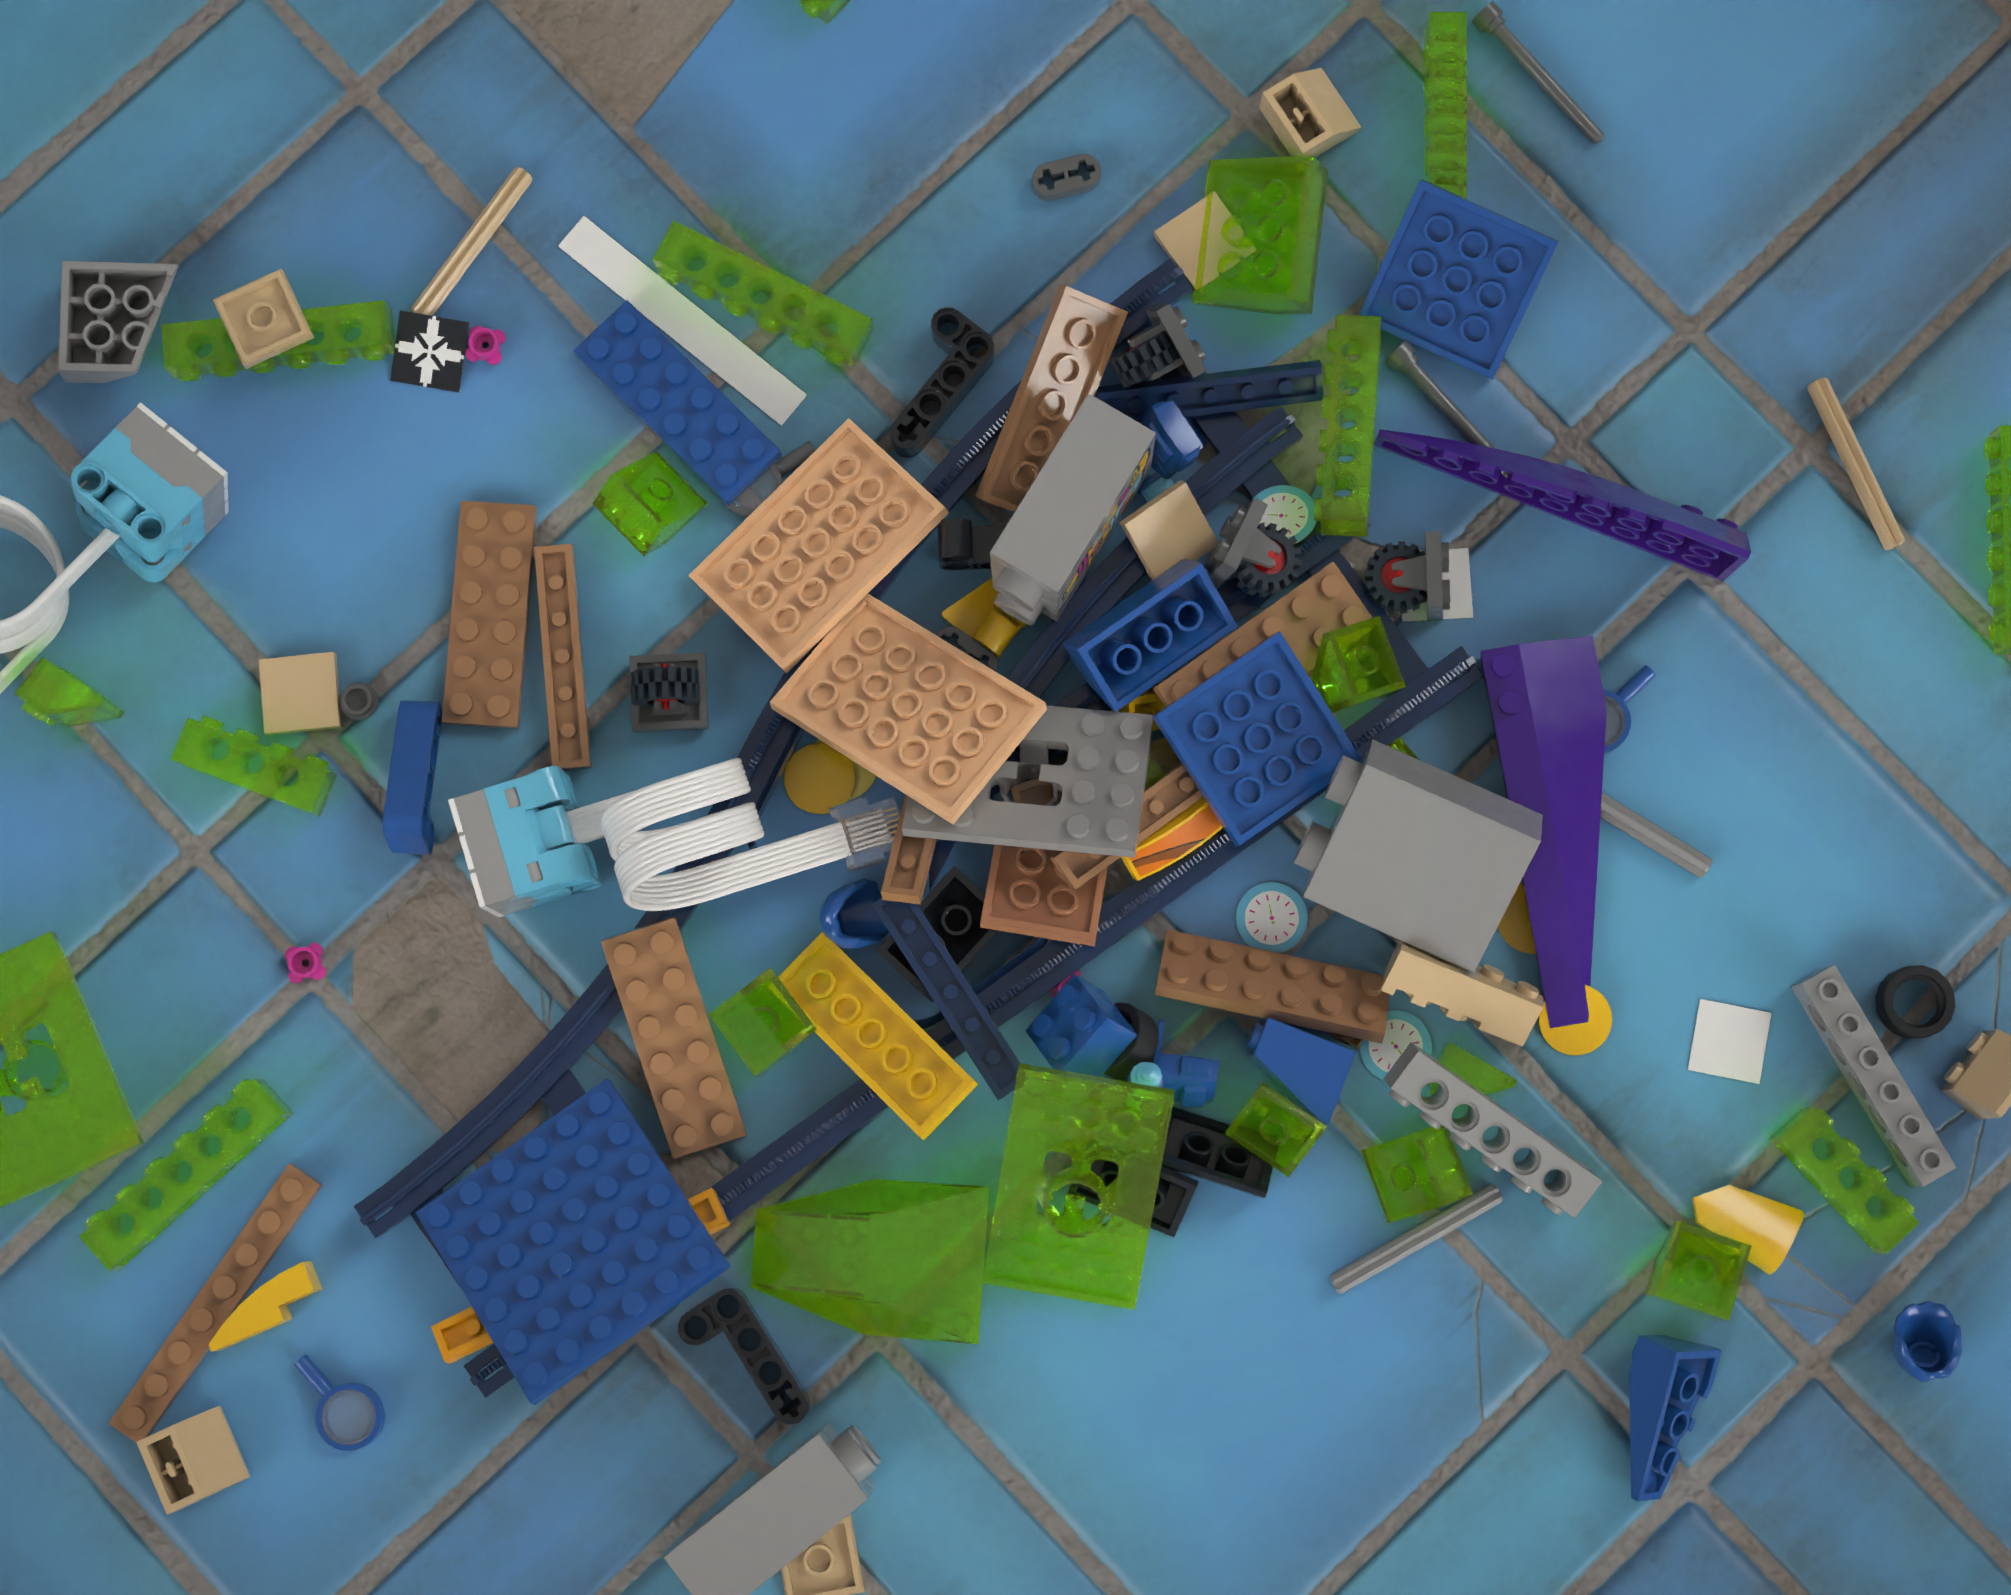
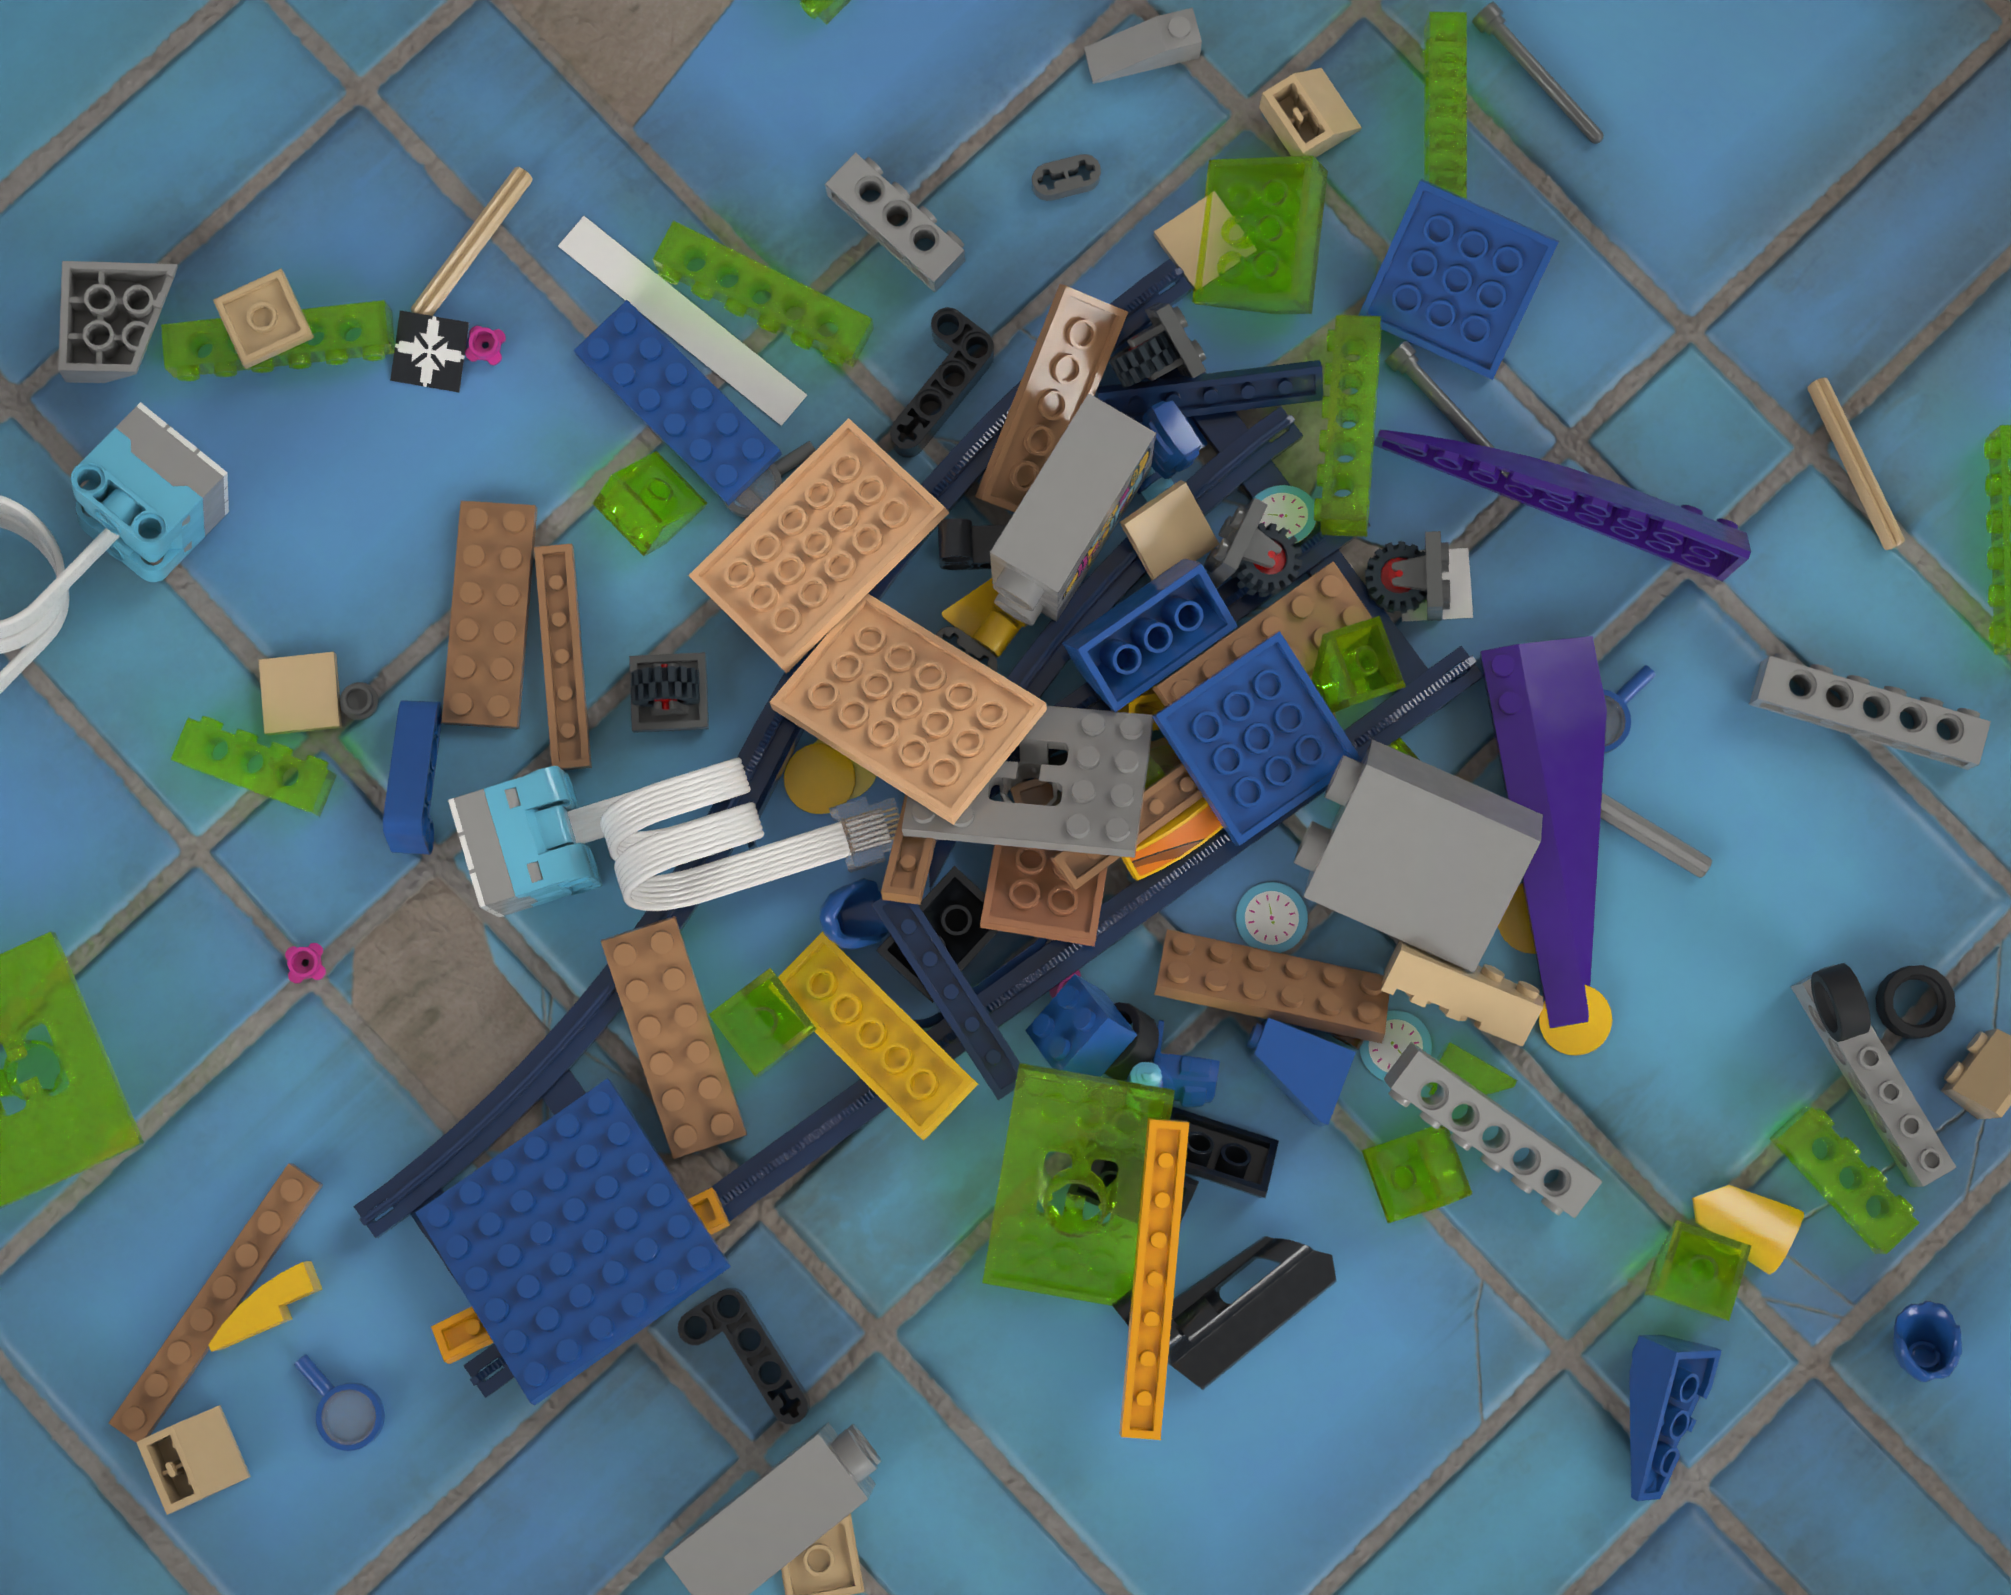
clear neon green slope [14,657,125,727] -> none
clear neon green brick [79,1078,294,1271] -> none
clear neon green wedge [750,1179,990,1344] -> none
clear neon green slope [1225,1082,1327,1177] -> none
light grey axle [1330,1184,1503,1294] -> none
white sticker [1688,999,1772,1084] -> none
none -> light grey brick [825,152,965,292]
none -> light grey slope [1084,8,1202,84]
none -> black panel [1112,1236,1337,1390]
none -> light orange plate [1119,1118,1189,1440]
none -> light grey brick [1749,653,1991,770]
none -> black tyre [1811,963,1871,1042]

